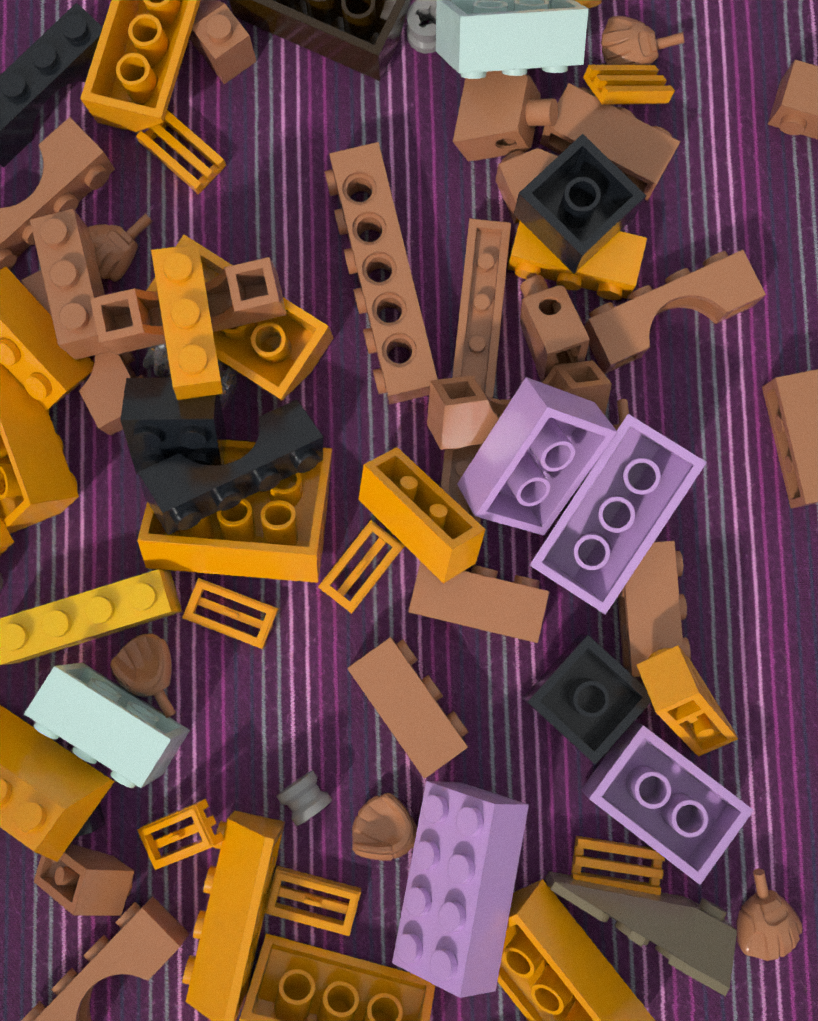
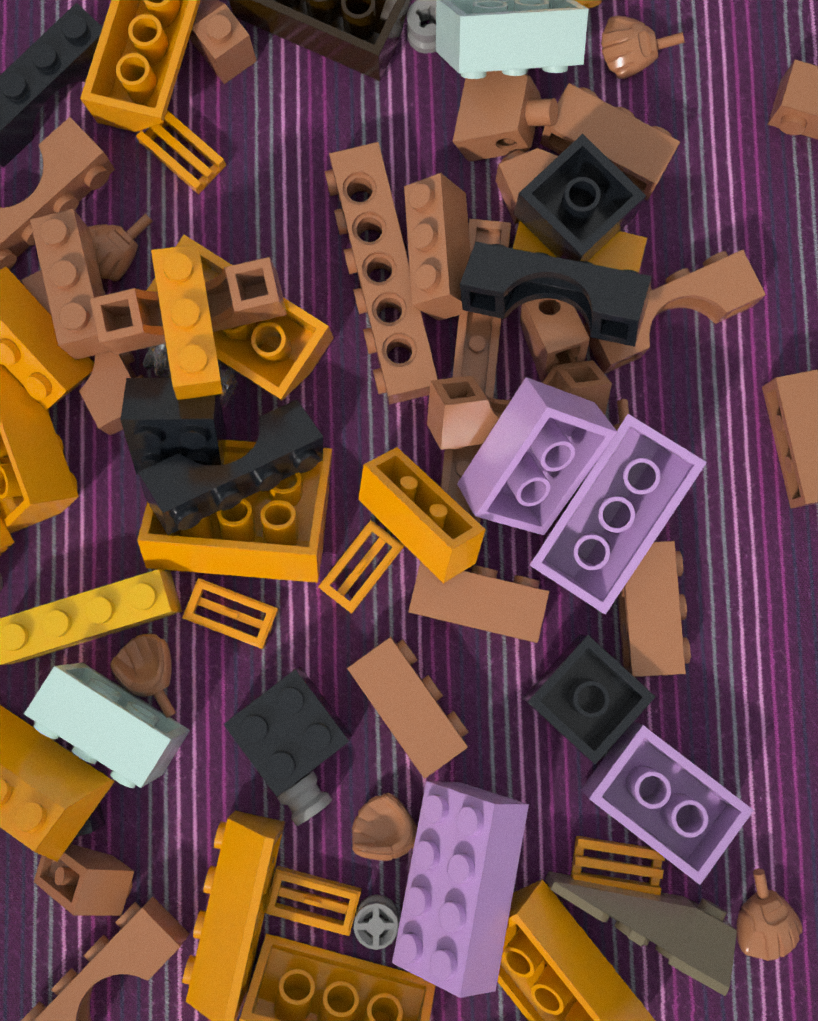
light orange tile [137,798,224,870] -> none
light orange tile [583,65,675,105] -> none
light orange slope [636,645,738,757] -> none
none -> black brick [223,667,352,797]
none -> light grey wheel [353,894,399,950]
none -> nougat brick [404,173,471,321]
none -> black arch [460,242,652,347]

